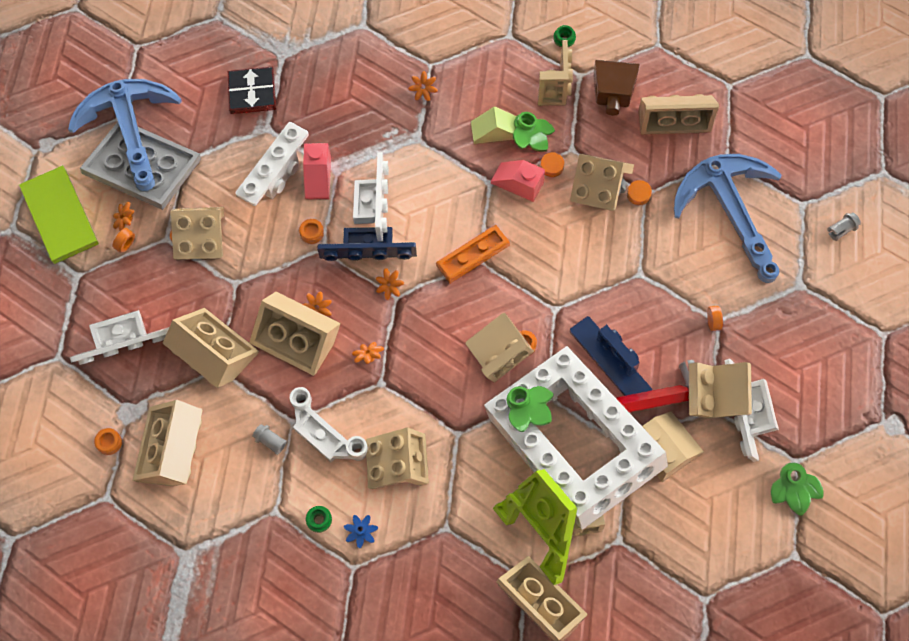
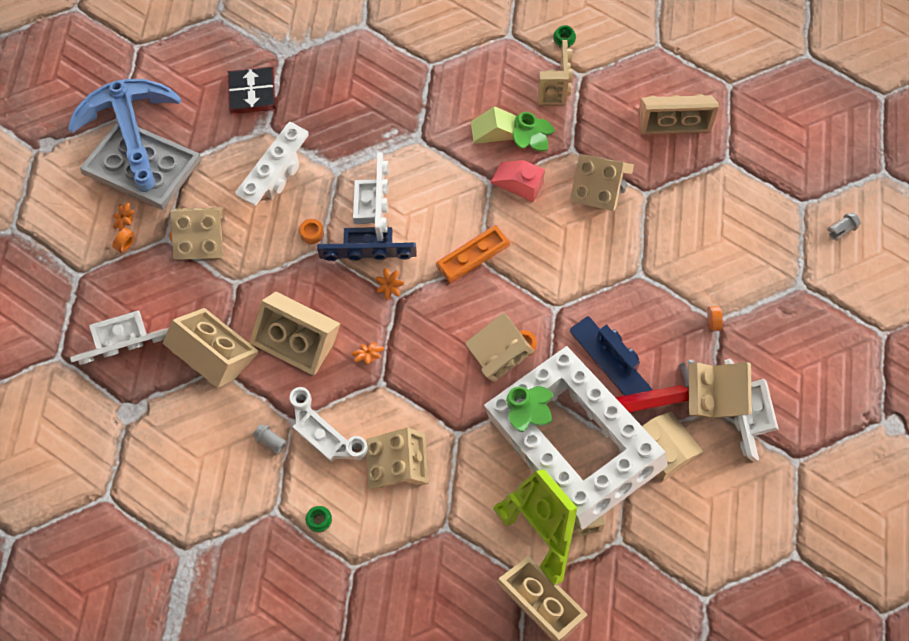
lime tile [19,165,99,264] -> none
orange tile [94,428,122,455] -> none
tan slope [132,400,203,486] -> none
orange plant [302,291,332,316] -> none
coral slope [303,143,331,199] -> none
blue plant [344,515,378,549] -> none
orange plant [408,71,438,101] -> none
orange tile [540,152,565,177] -> none
reddish brown torso [593,60,640,116] -> none
orange tile [627,180,652,205] -> none
medium blue piece [674,154,782,283] -> none
bright green plate [771,463,824,516] -> none

